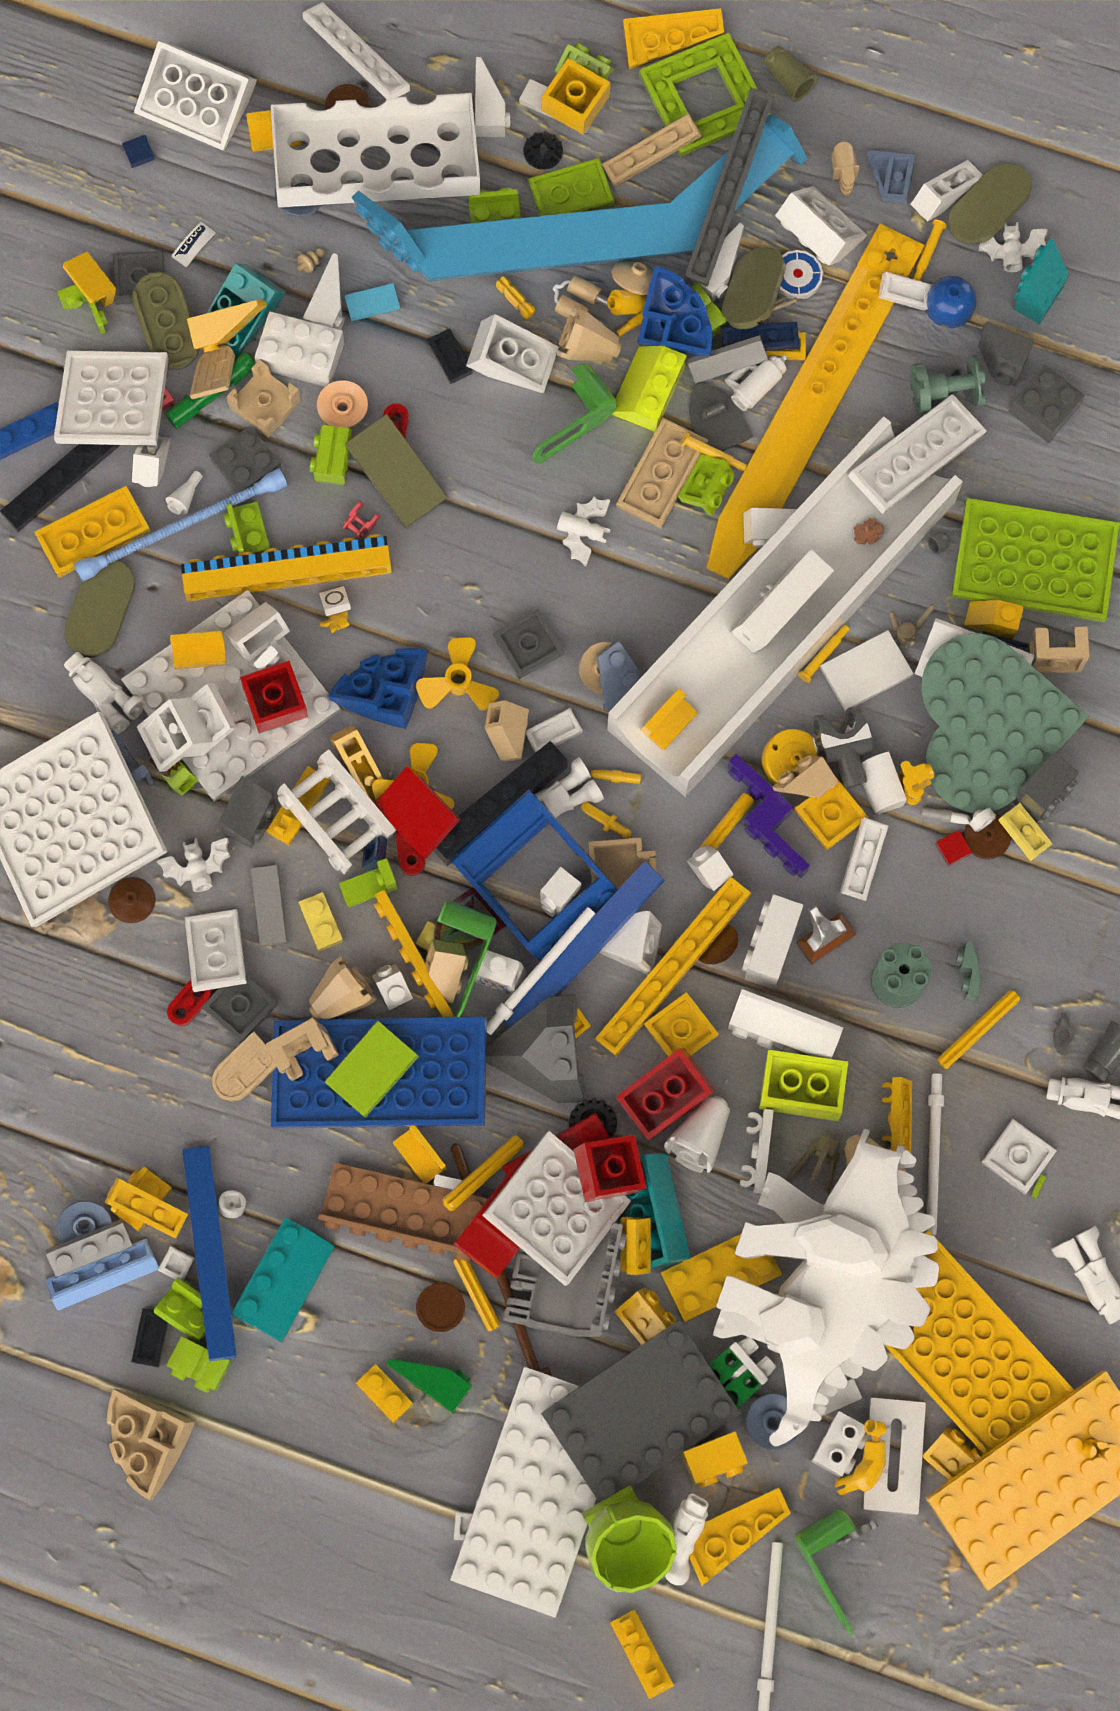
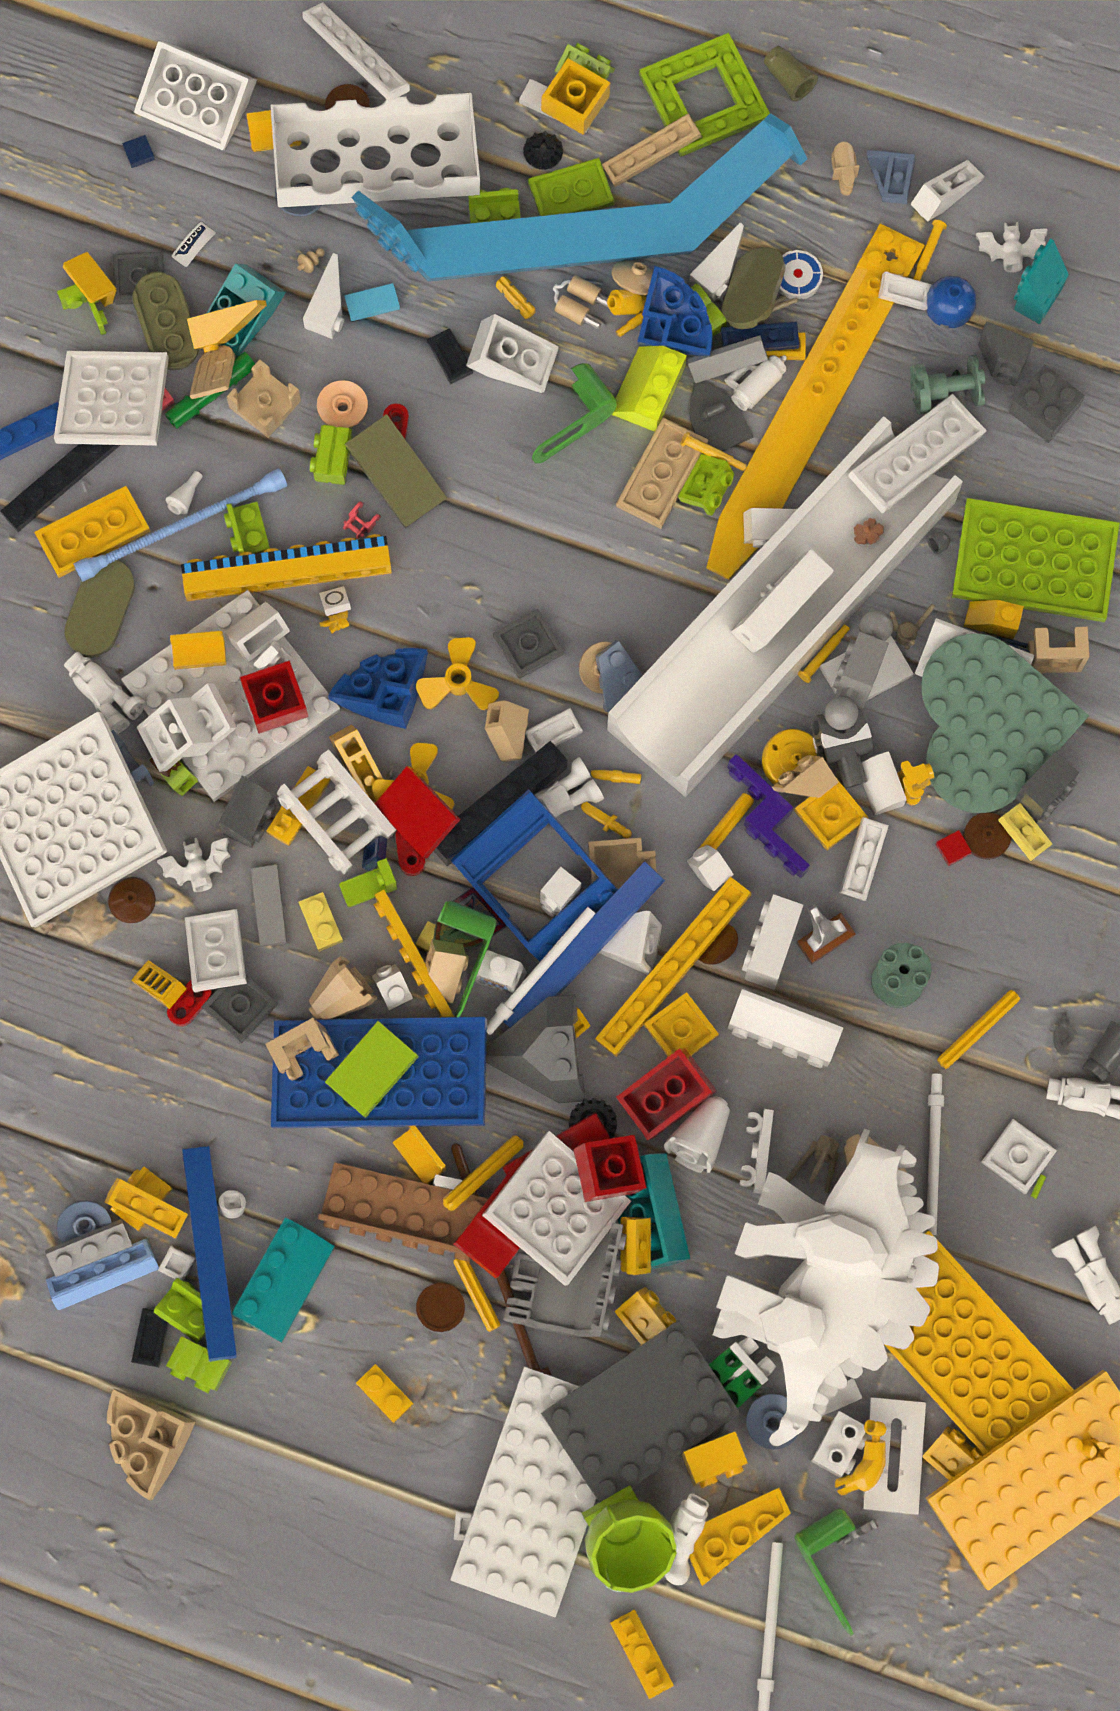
white slope [132,436,170,487] -> none
dark grey plate [209,426,281,493] -> none
tan window [212,1031,277,1102] -> none
white brick [255,311,344,387] -> none
green slope [386,1359,473,1414] -> none
white slope [475,57,510,137] -> none
tan cone [556,307,621,362] -> none
white animal [557,497,611,566] -> none
yellow wing [623,8,724,70] -> none
yellow panel [641,688,698,750] -> none
yellow plate [660,1234,782,1323] -> none
dark grey plate [684,88,774,287] -> none
neon yellow slope [759,1050,848,1122] -> none
white slope [775,185,867,266] -> none
yellow plate [881,1077,912,1153] -> none
light grey piece [922,807,971,825] -> none
olive tile [949,164,1032,244] -> none
sand green slope [956,941,980,1002] -> none
white tile [969,808,996,832] -> none
none -> yellow slope [131,960,186,1009]
none -> light grey brick [825,610,893,730]

